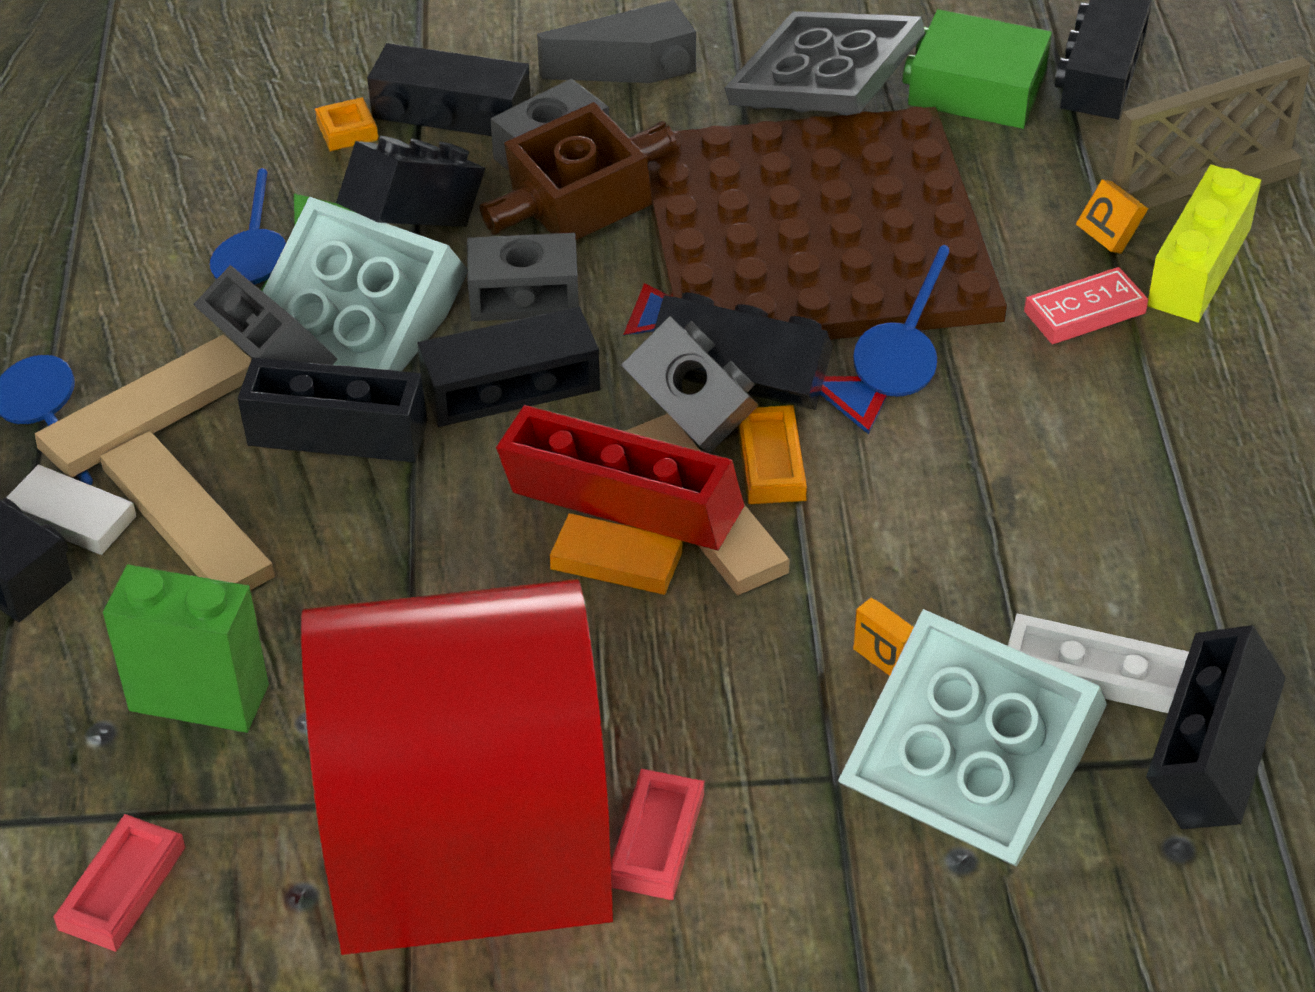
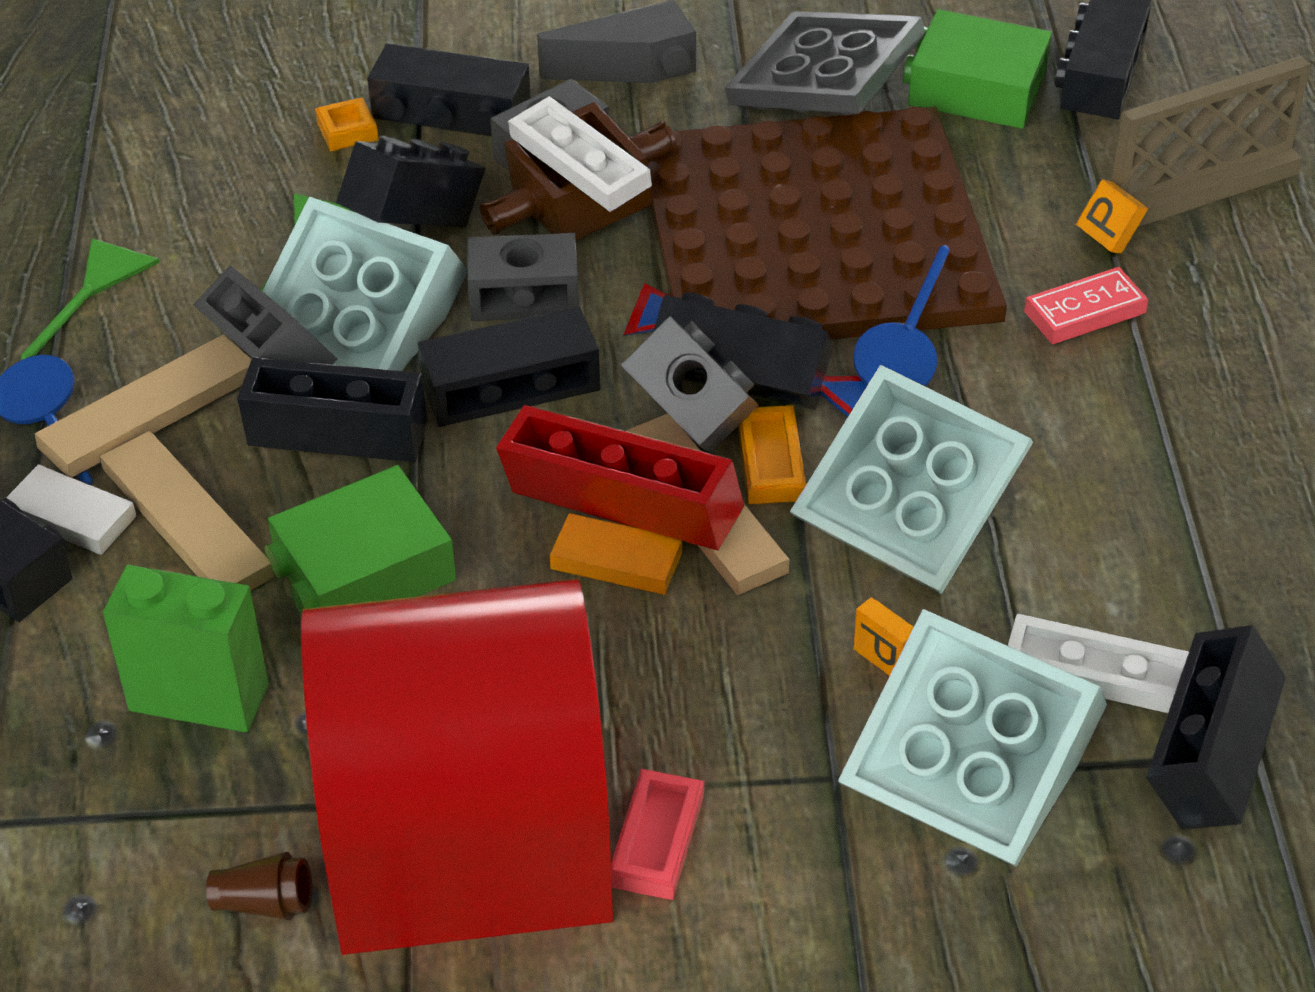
coral tile [54,814,185,952] -> none
blue piece [210,168,286,285] -> none
neon yellow brick [1147,164,1261,323] -> none
none -> bright green piece [21,238,160,360]
none -> reddish brown cone [206,852,312,920]
none -> bright green brick [265,465,456,615]
none -> white plate [508,96,652,212]
none -> light aqua slope [790,365,1033,594]

